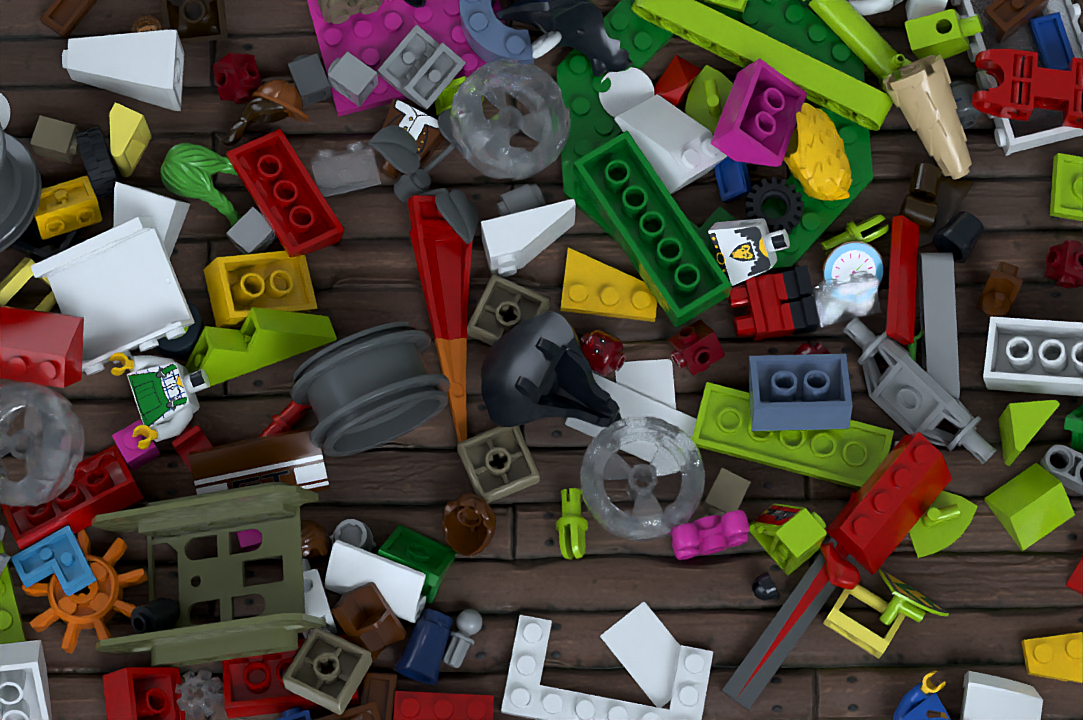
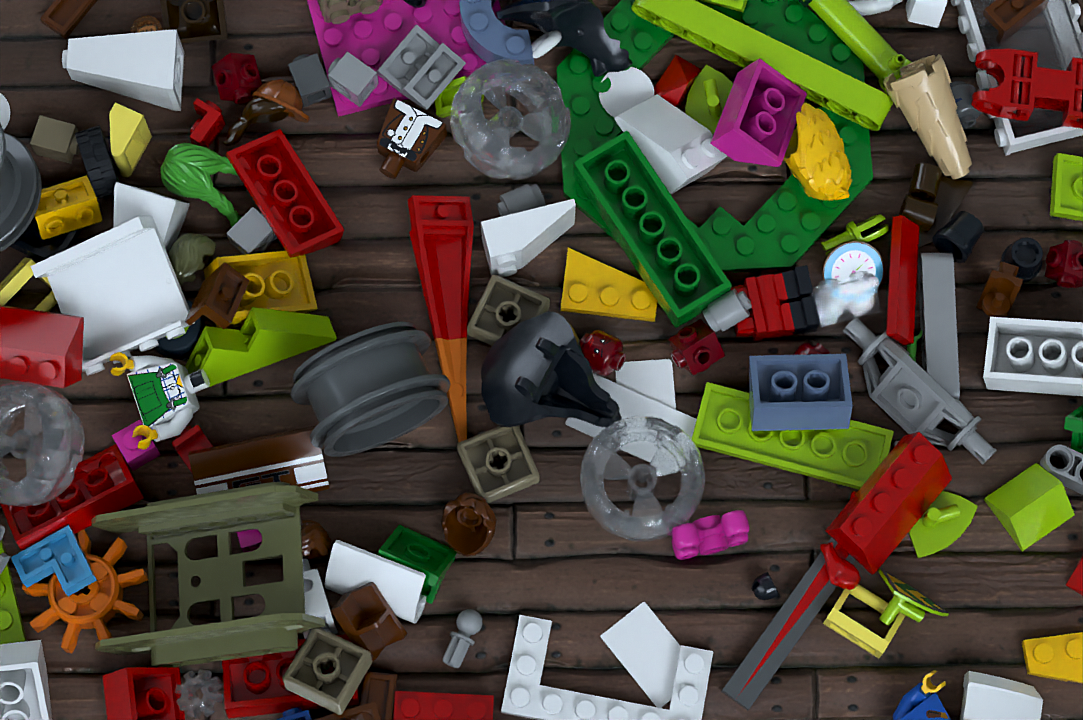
black brick [131,597,180,634] -> none
red pin [258,400,312,437] -> none
clear bracket [310,141,381,198] -> none
light grey piece [329,519,376,552] -> none
dark grey plant [368,109,480,245] -> none
dark blue plant [394,609,453,685] -> none
lime arm [556,488,588,560] -> none
dark tan brick [703,468,751,517] -> none
torso [708,218,790,286] -> none
blue tile [714,156,752,203] -> none
black tyre [745,177,804,235] -> none
lime wedge [749,503,827,576] -> none
lime torso [904,9,984,60] -> none
lime slope [998,400,1060,467] -> none
blue tile [1028,12,1074,71] -> none
none -> olive hair [168,233,216,286]
none -> reddish brown panel [185,262,250,329]
none -> red bracket [189,98,226,148]
none -> light grey brick [702,288,752,333]
none -> black piece [1000,237,1043,283]

